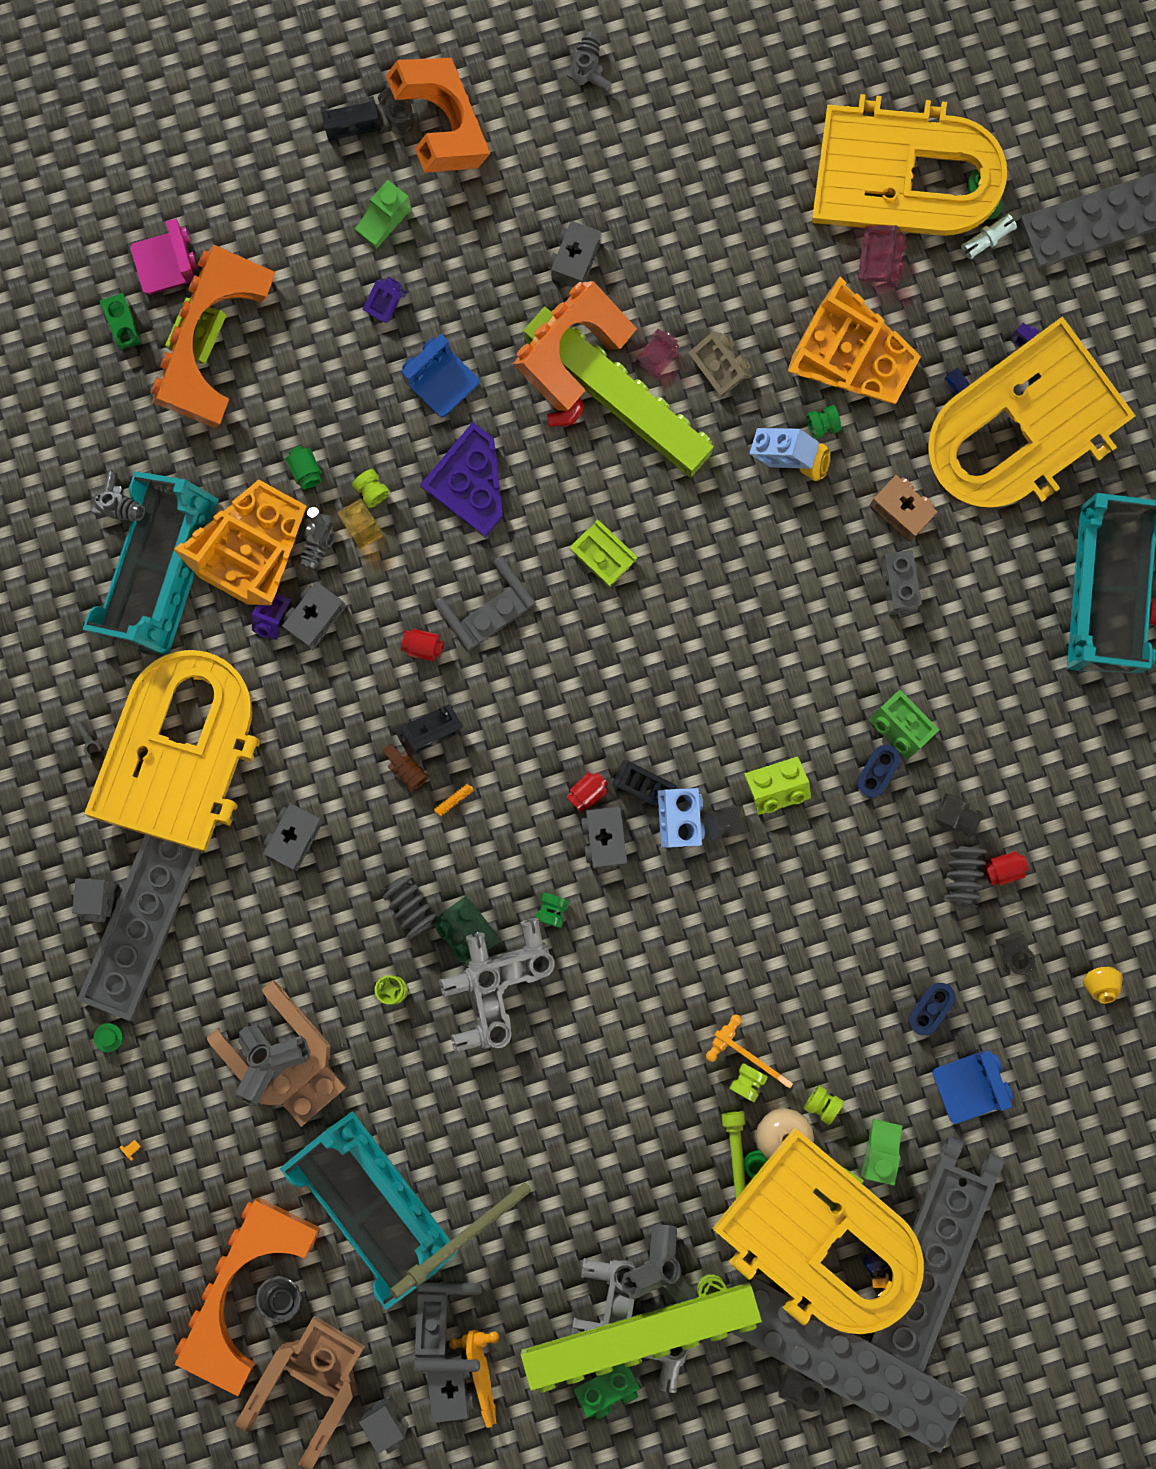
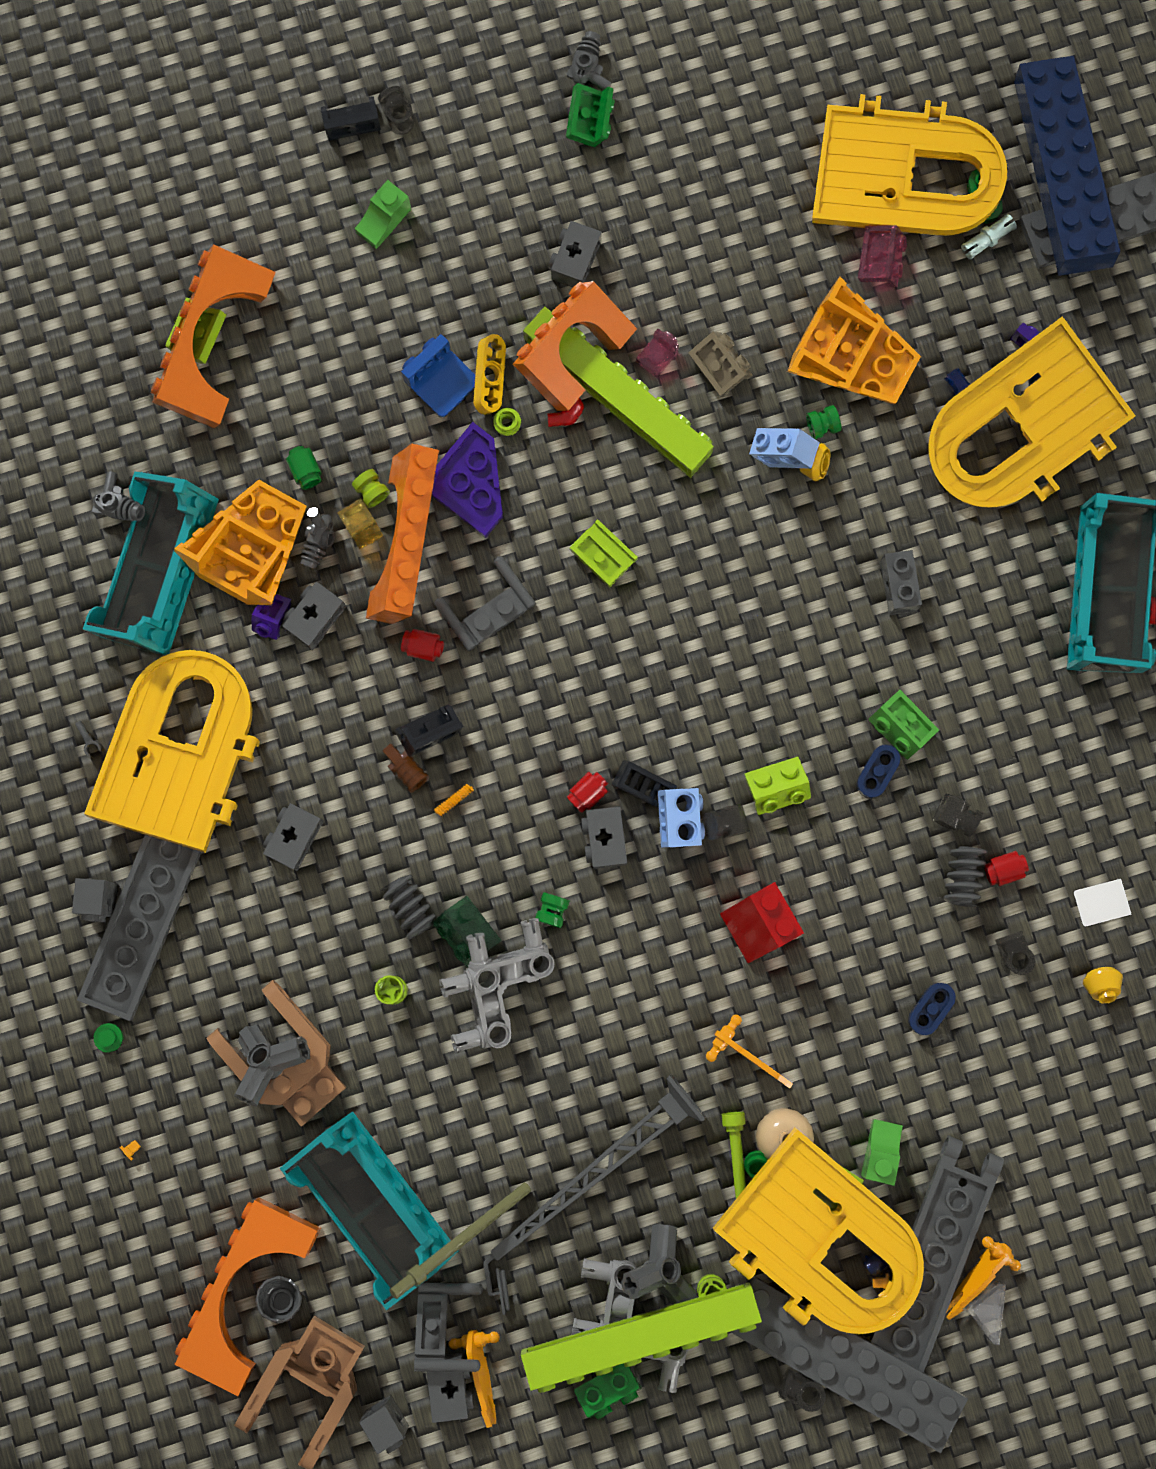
green leg [100,293,142,351] -> none
dark pink bracket [131,218,198,295] -> none
dark purple bracket [362,277,407,323] -> none
orange arch [386,58,491,173] -> none
lime wheel [729,1063,768,1103] -> none
lime wheel [804,1085,844,1125] -> none
medium nougat brick [869,475,937,542] -> none
blue bracket [932,1050,1013,1124] -> none
none -> orange arch [366,443,439,624]
none -> yellow beam [474,334,506,415]
none -> dark grey piece [483,1074,706,1315]
none -> lime plate [493,408,521,436]
none -> green bracket [566,83,615,148]
none -> red slope [720,882,804,964]
none -> light orange piece [946,1236,1021,1320]
none -> clear slope [964,1280,1006,1345]
none -> dark blue brick [1014,55,1120,276]
none -> white sticker [1074,879,1131,926]

